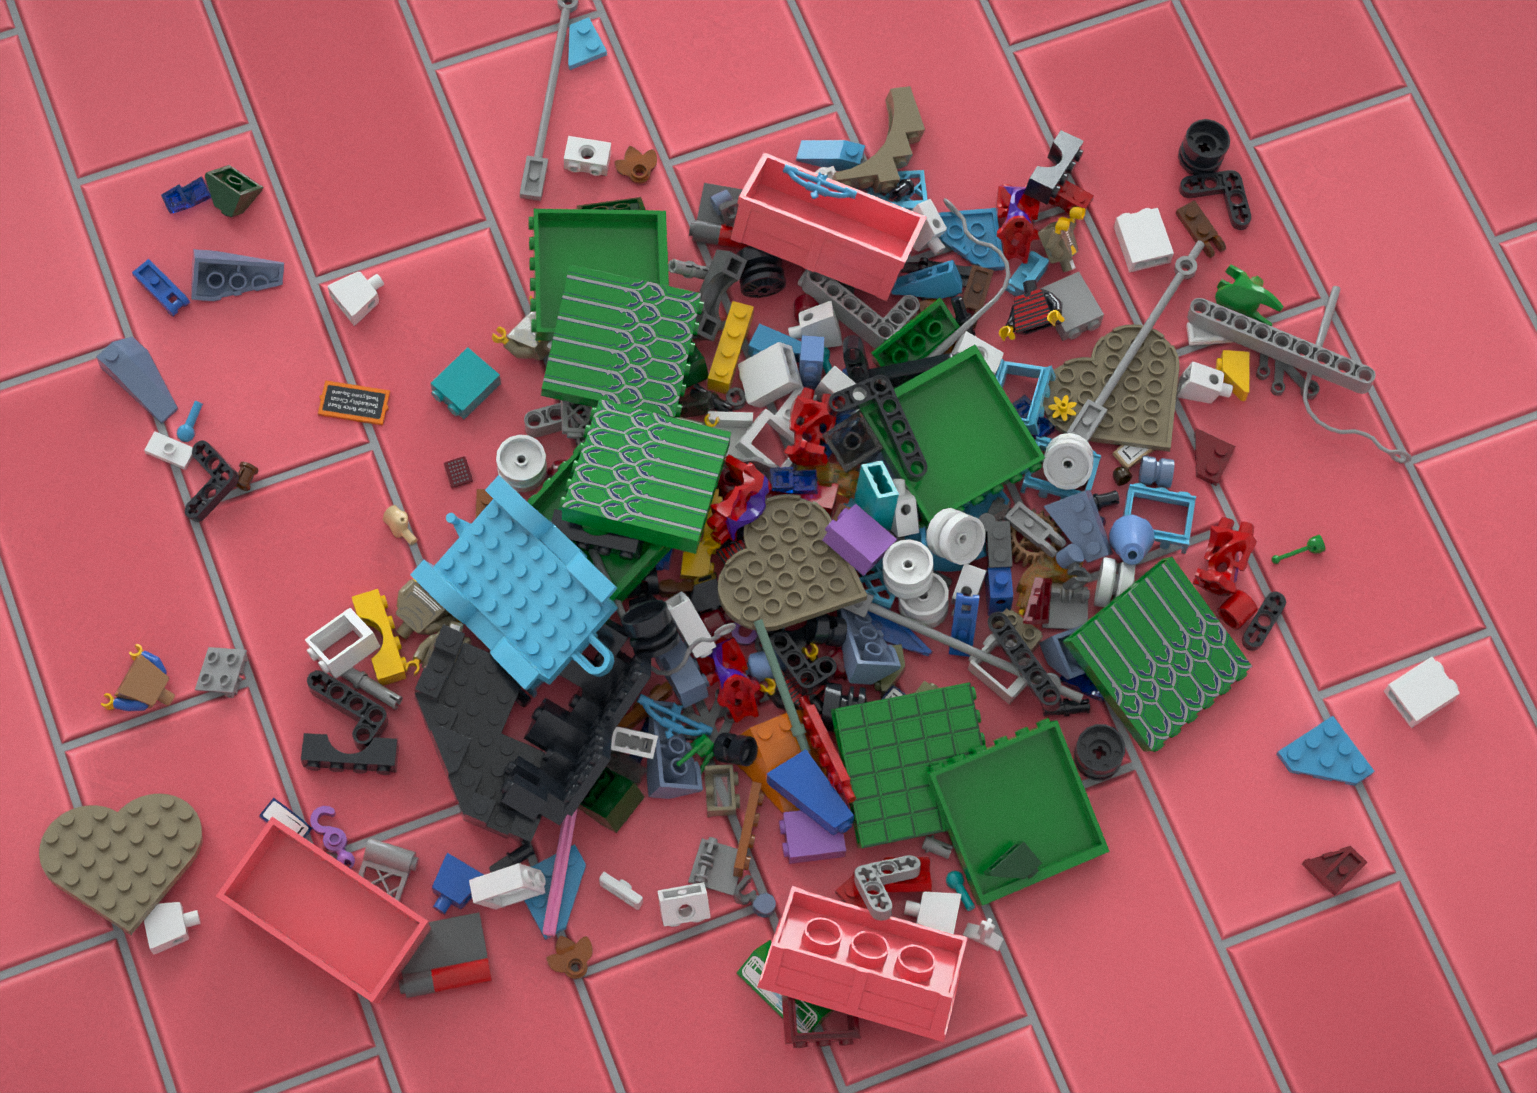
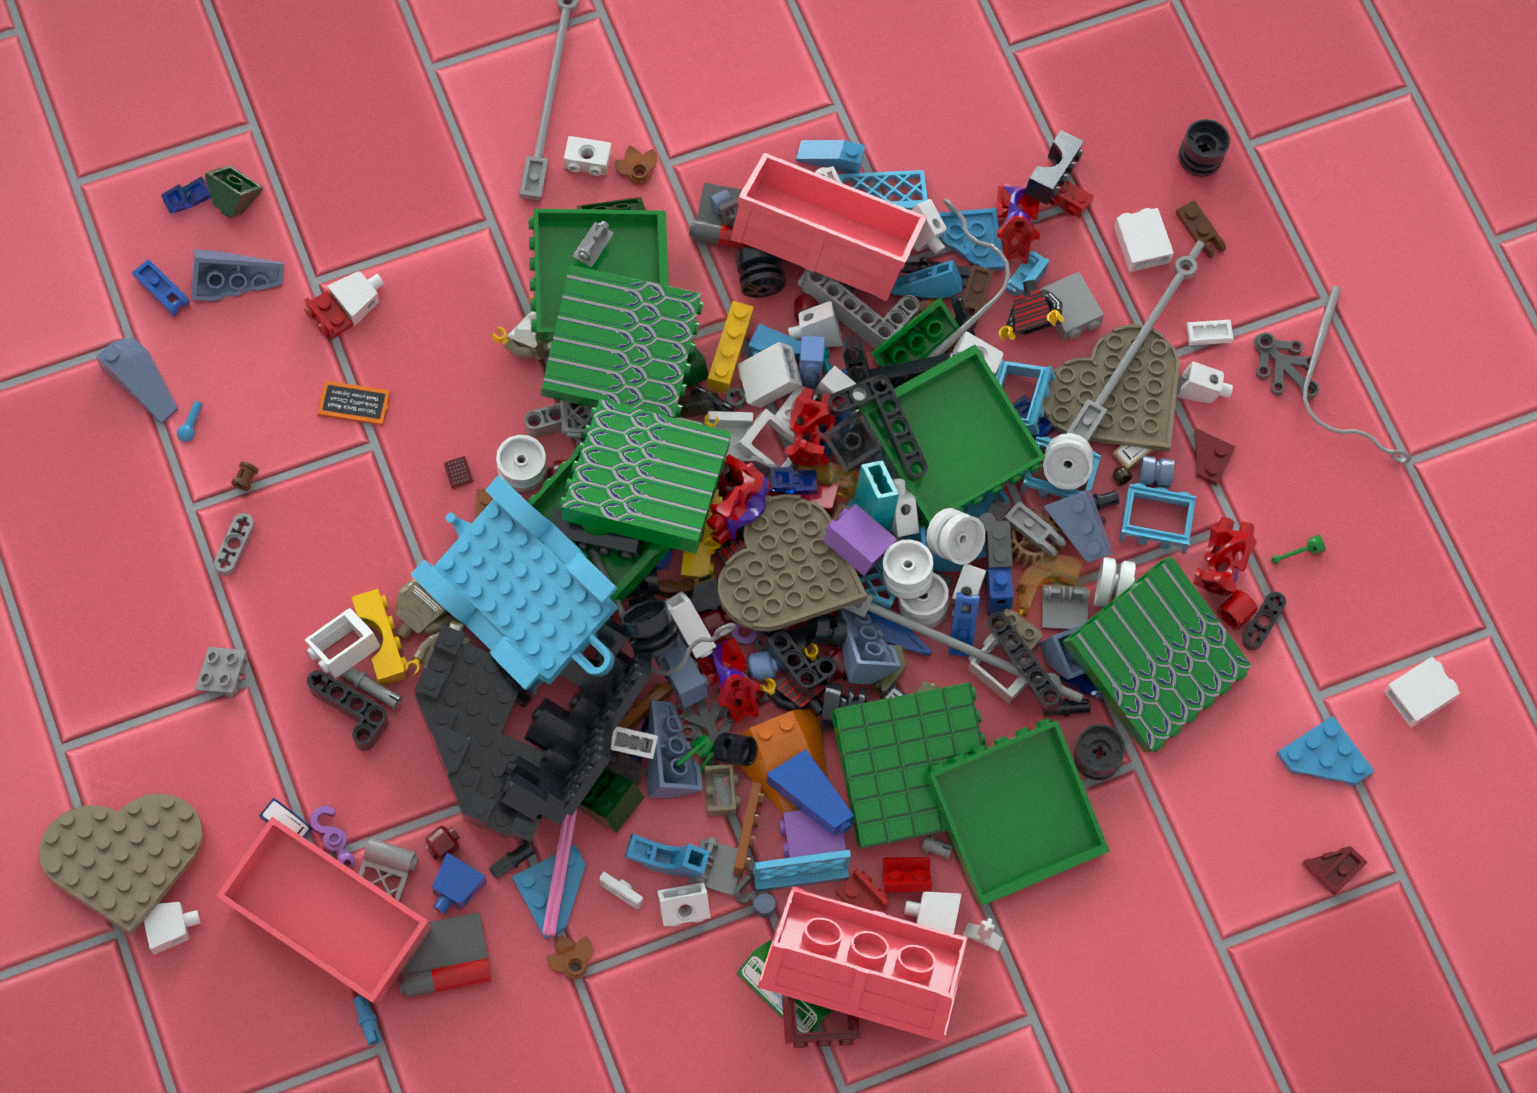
medium nougat torso [101,644,175,711] -> none
white plate [144,431,193,470] -> none
black beam [185,440,239,522] -> none
black arch [301,733,399,775] -> none
tan piece [383,505,418,546] -> none
teal brick [430,347,501,419] -> none
white window [469,863,546,910] -> none
medium azure wing [568,17,607,70] -> none
dark azure piece [637,694,713,739] -> none
light grey pin [668,259,709,280] -> none
dark grey arch [693,250,747,342] -> none
sand green bar [753,619,811,752] -> none
dark azure piece [783,164,858,199] -> none
red plate [798,696,856,803] -> none
dark tan arch [832,86,925,193] -> none
light grey beam [854,855,920,921] -> none
black pin [889,179,915,202] -> none
teal bar [946,871,975,911] -> none
dark green slope [984,841,1042,879] -> none
dark red wing [1023,577,1052,624] -> none
dark tan torso [1038,207,1086,272] -> none
yellow plant [1048,395,1077,422] -> none
leg [1056,544,1092,590] -> none
medium blue cone [1109,514,1155,565] -> none
black beam [1179,170,1251,230] -> none
light grey beam [1187,298,1376,394] -> none
green piece [1215,264,1284,326] -> none
yellow slope [1216,350,1250,401] -> none
none -> light grey beam [214,513,255,576]
none -> red bracket [304,290,354,340]
none -> dark azure pin [353,996,382,1046]
none -> dark red head [424,825,460,861]
none -> light grey hinge [572,221,614,268]
none -> dark azure arch [624,834,710,877]
none -> medium azure fence [752,850,851,892]

